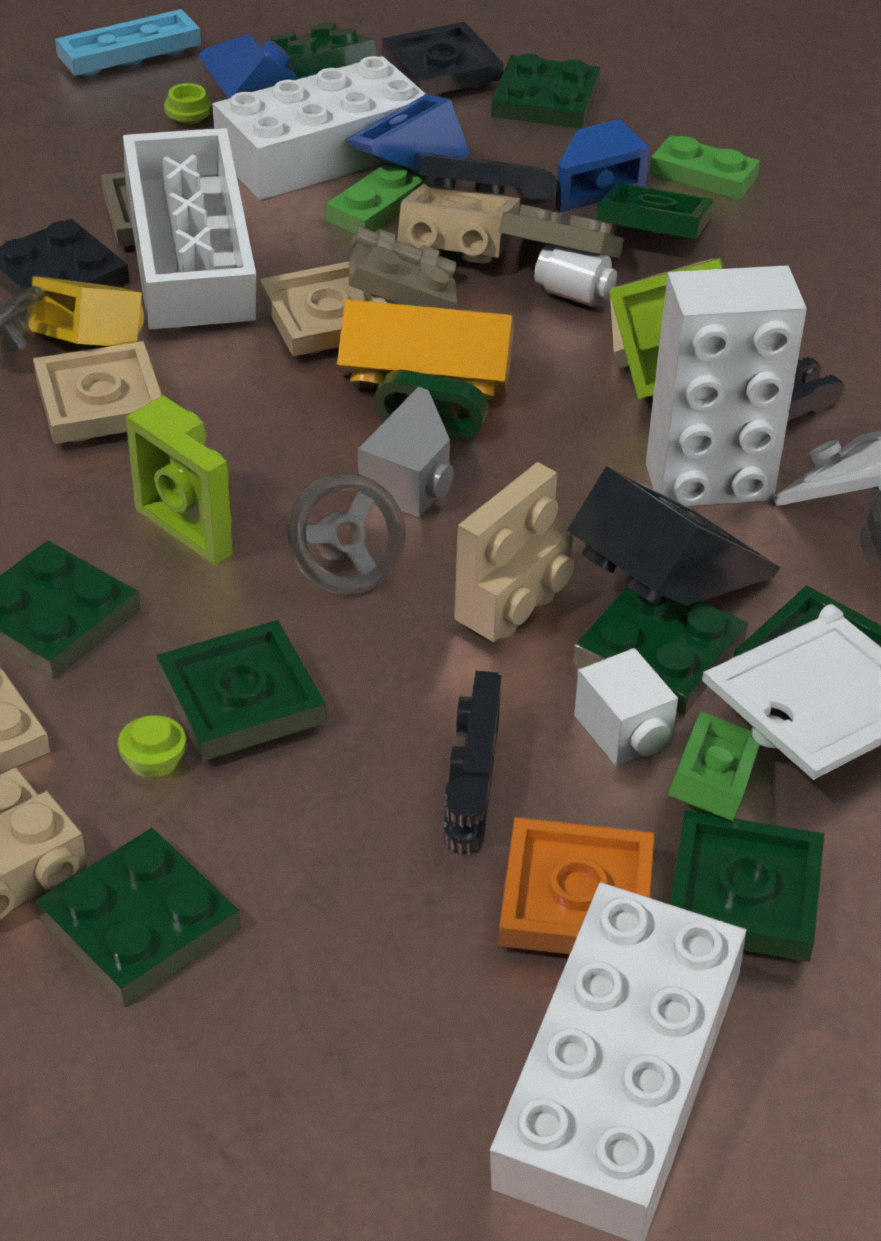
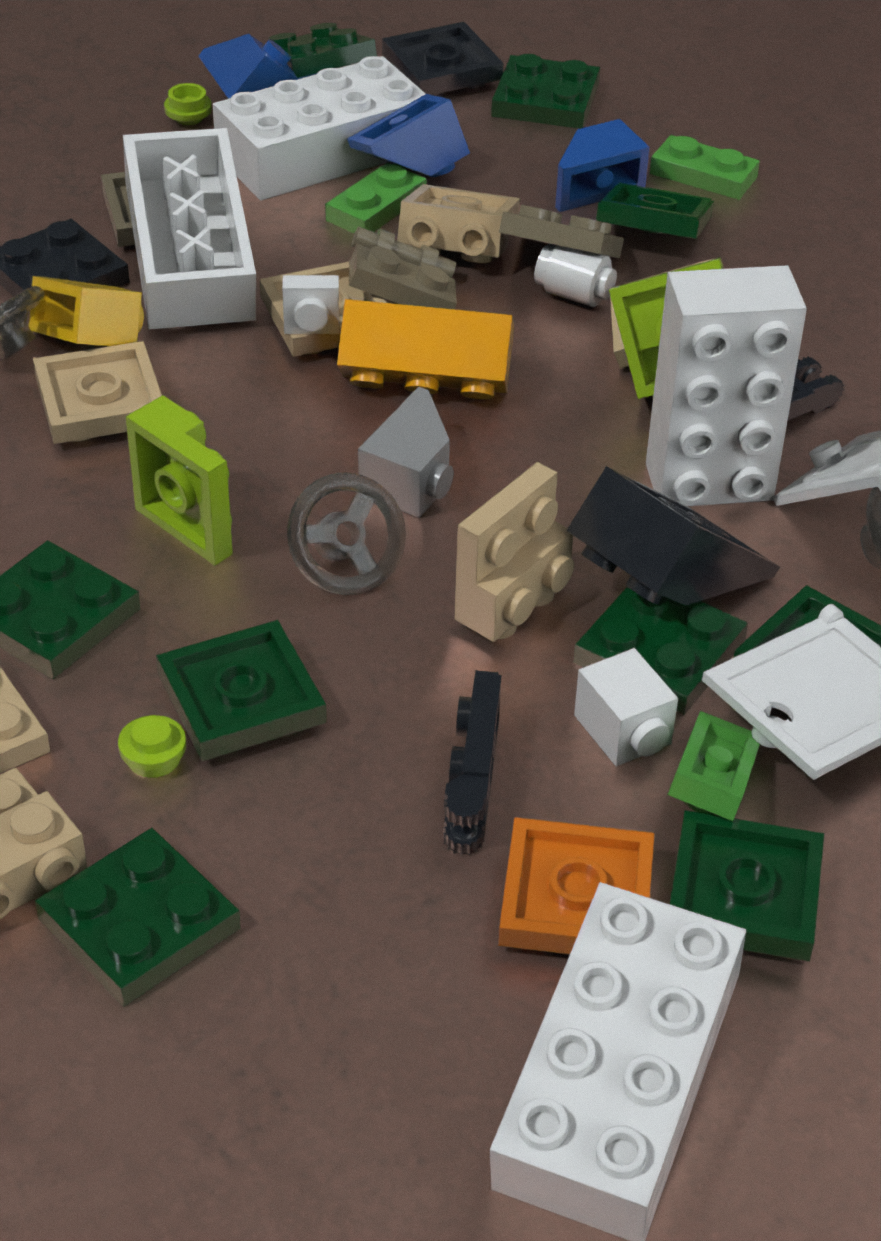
medium azure plate [55,9,201,76] -> none
dark green plate [373,370,489,440] -> none
black hinge [414,152,559,200] -> none
none -> white plate [282,275,339,334]

